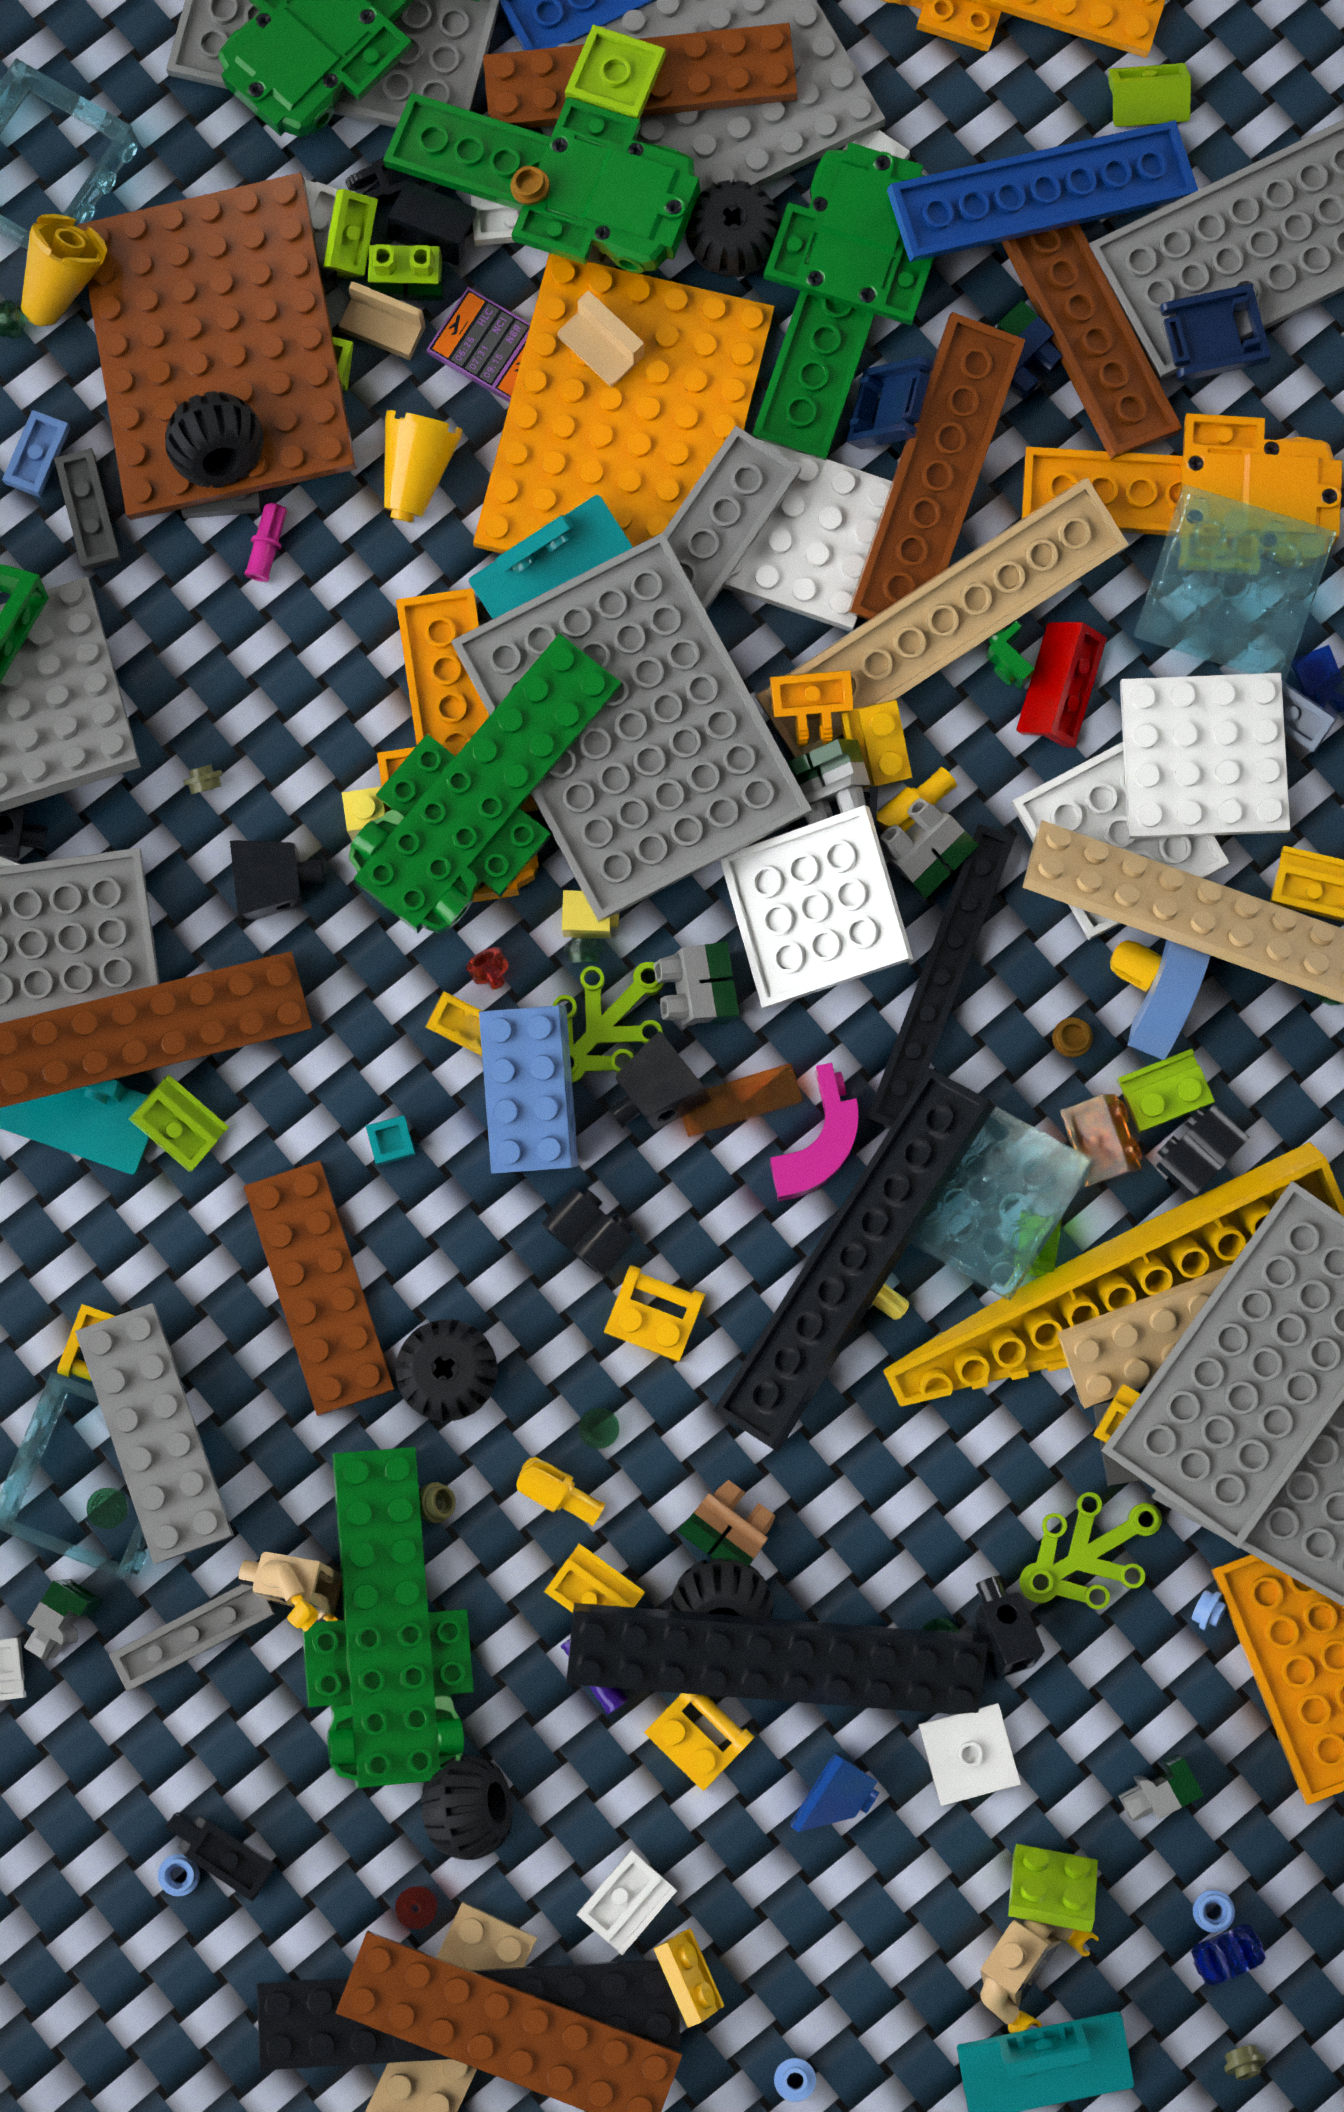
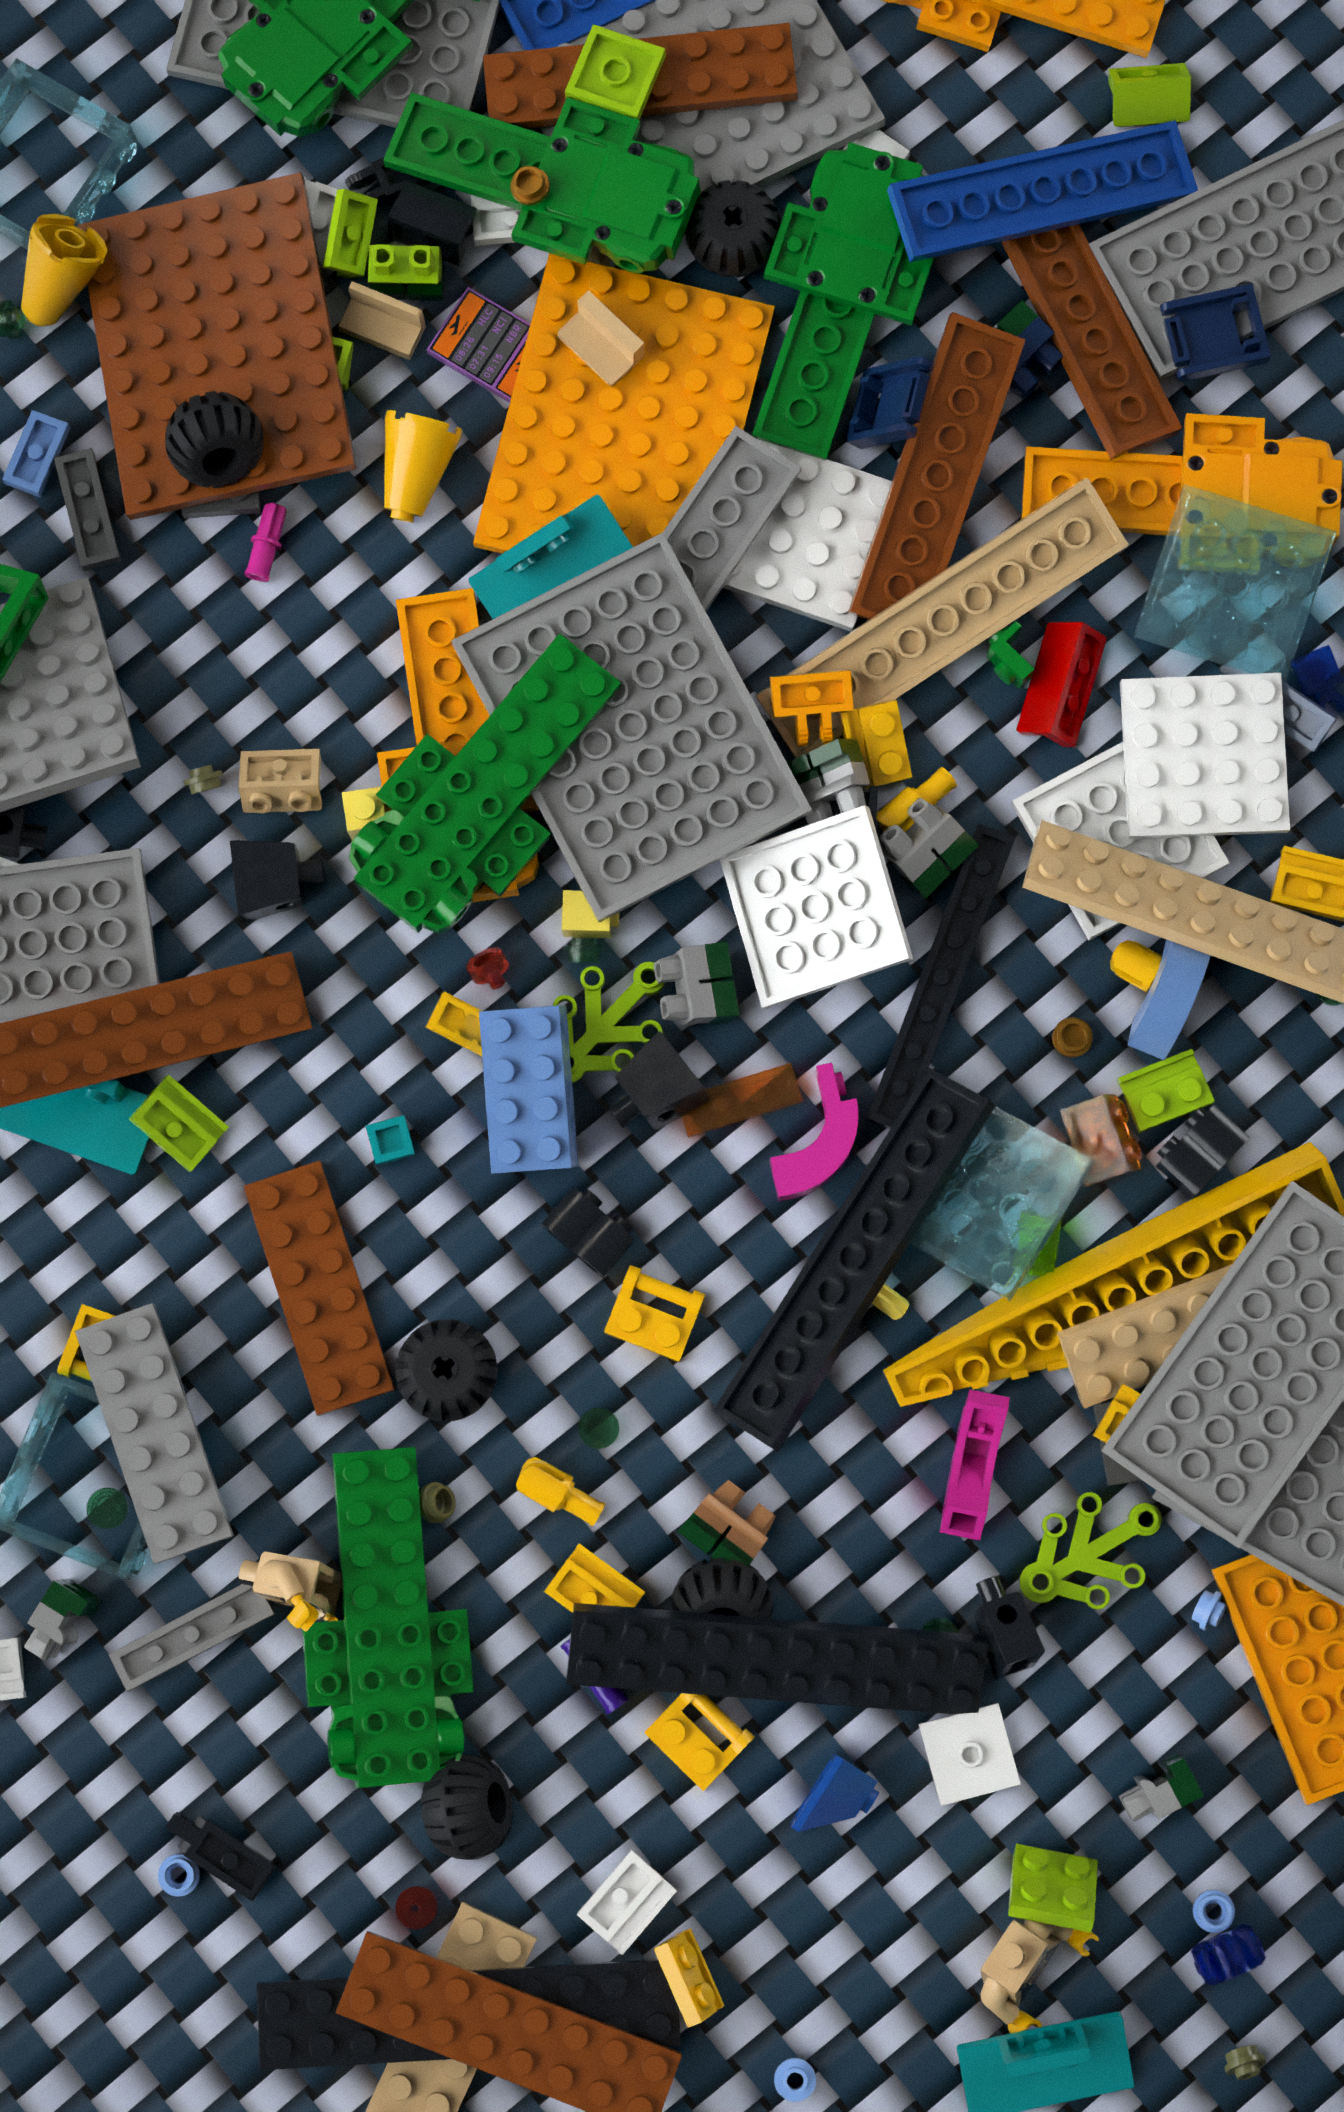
none -> tan bracket [238,749,322,813]
none -> dark pink arch [940,1389,1010,1541]

